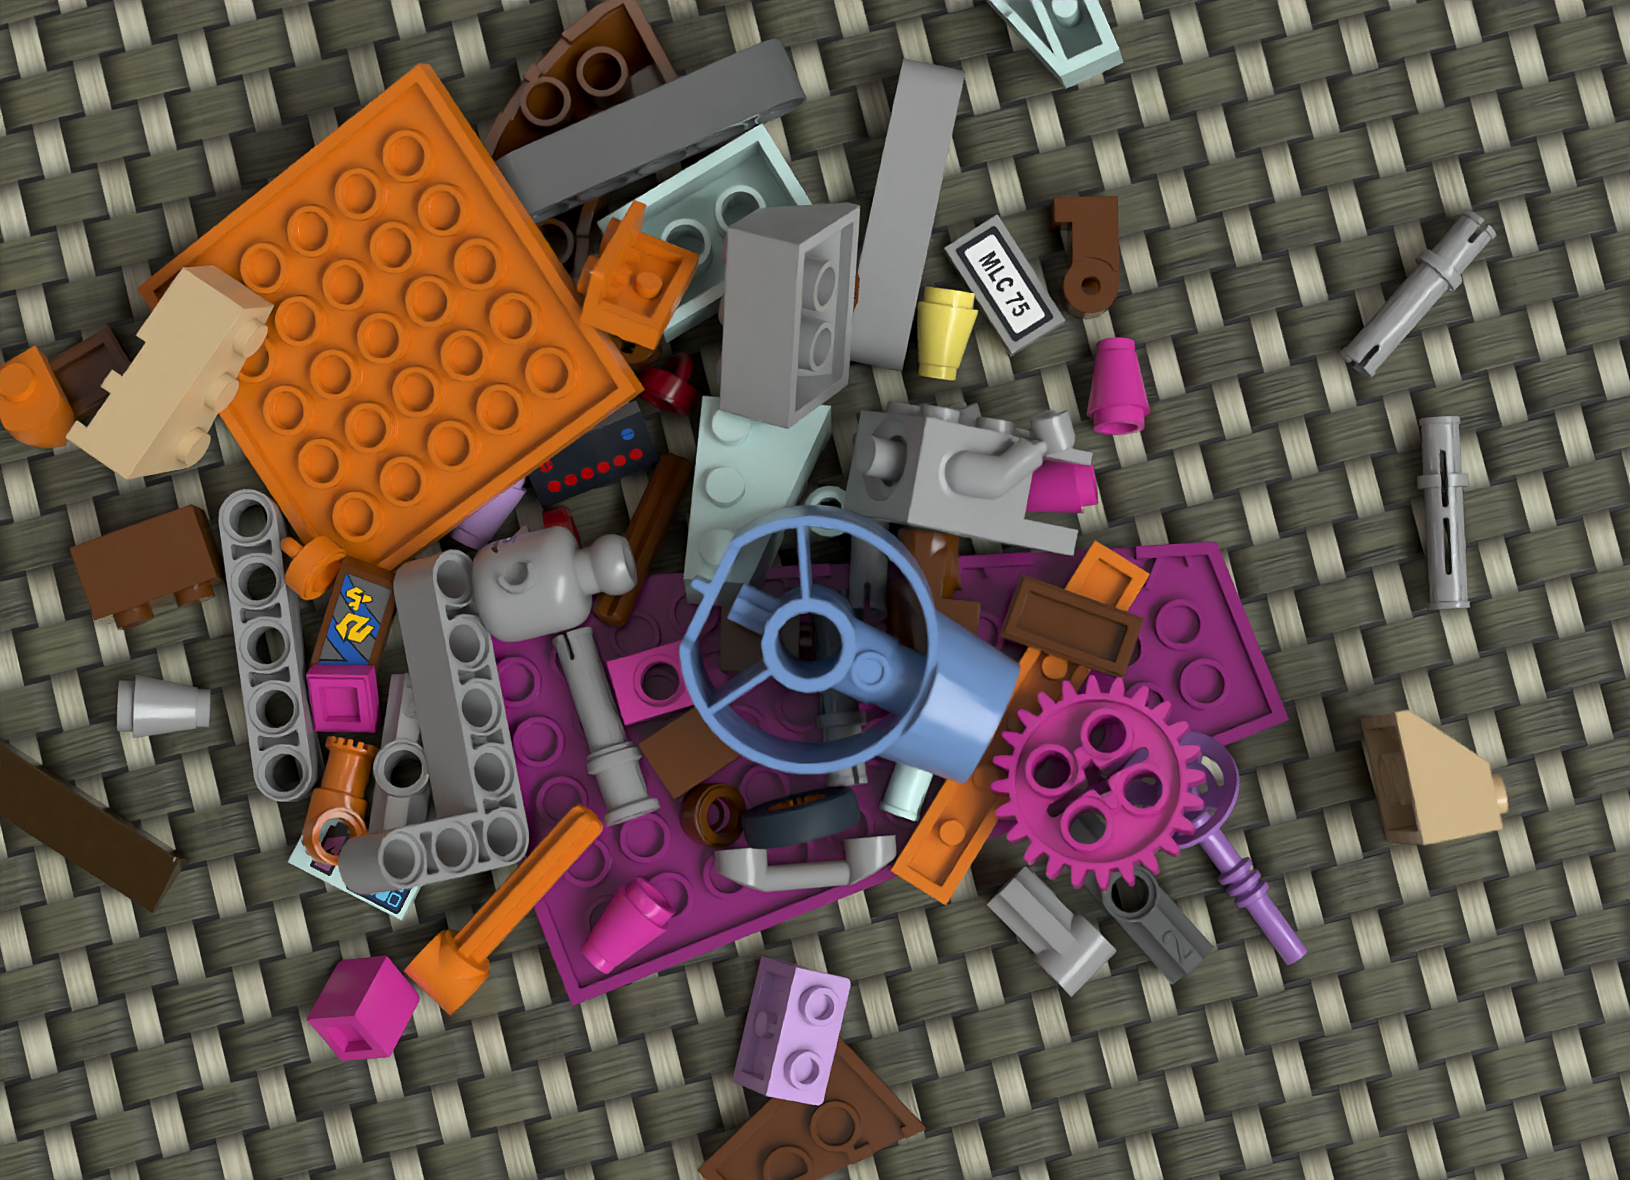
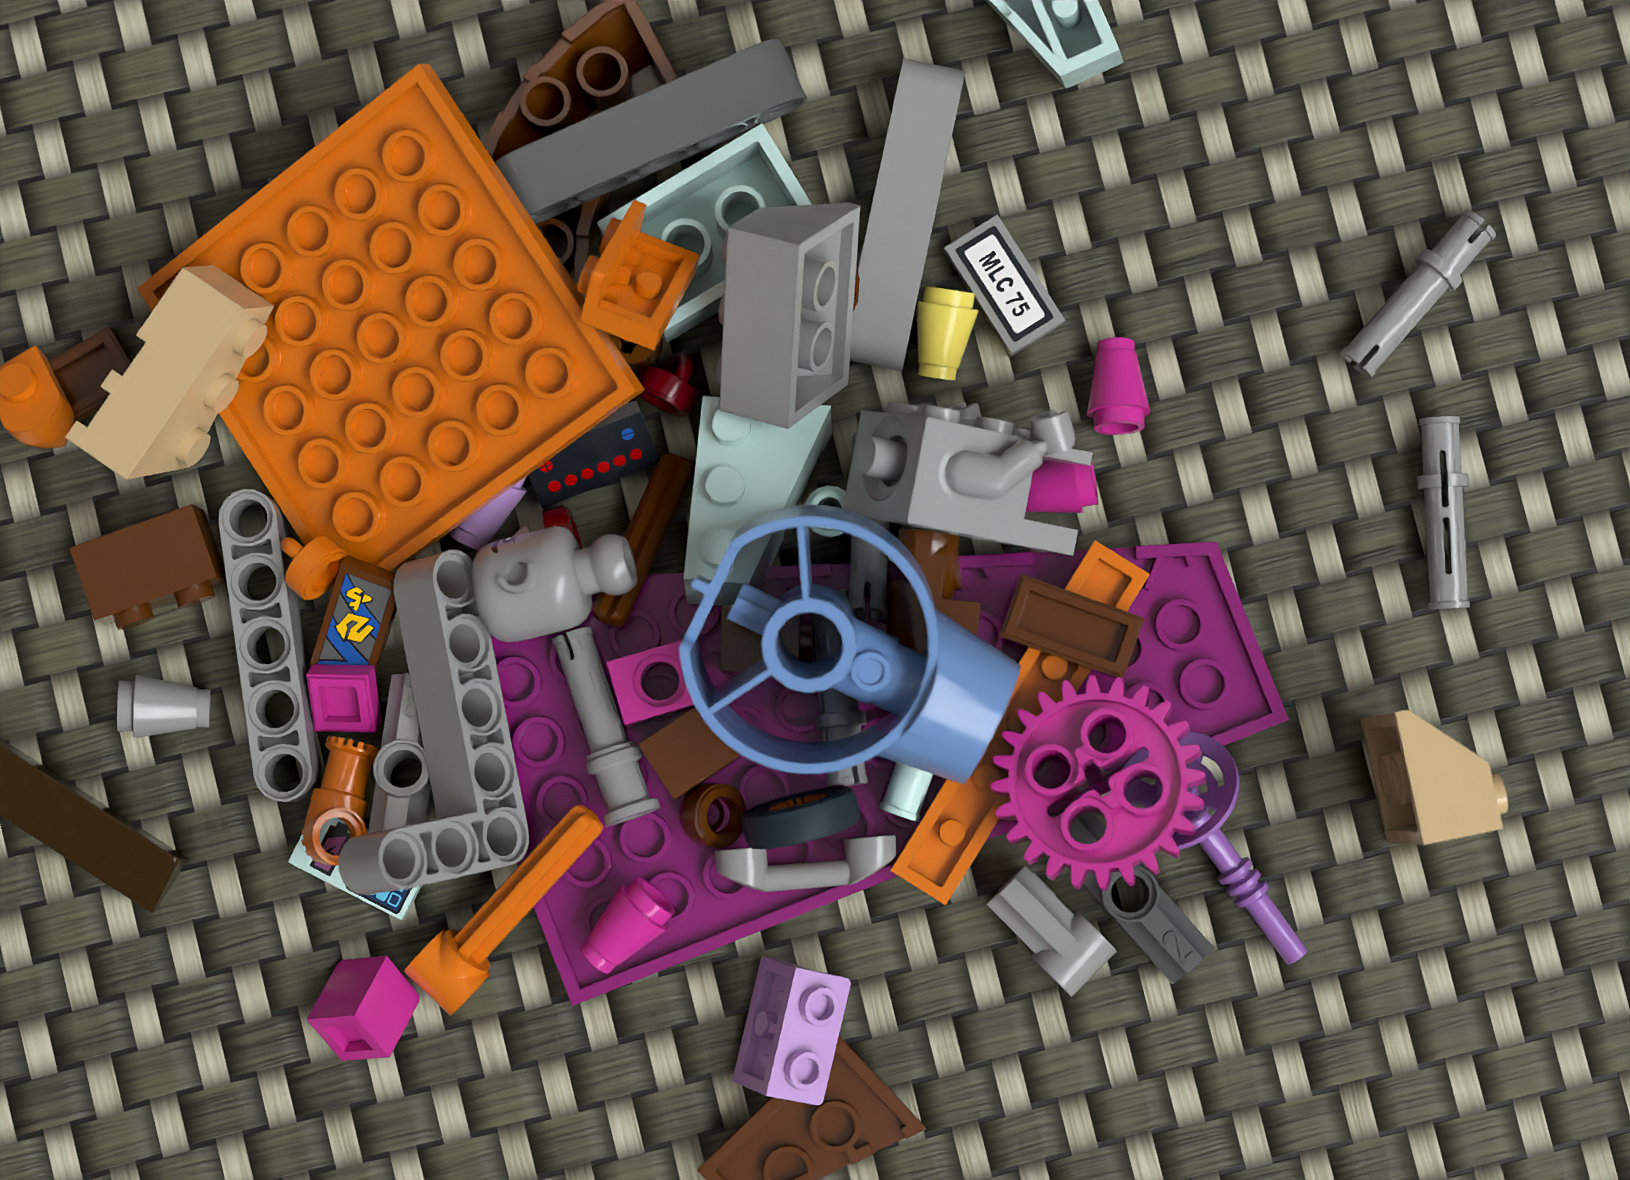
reddish brown leg [1050,196,1119,320] -> none

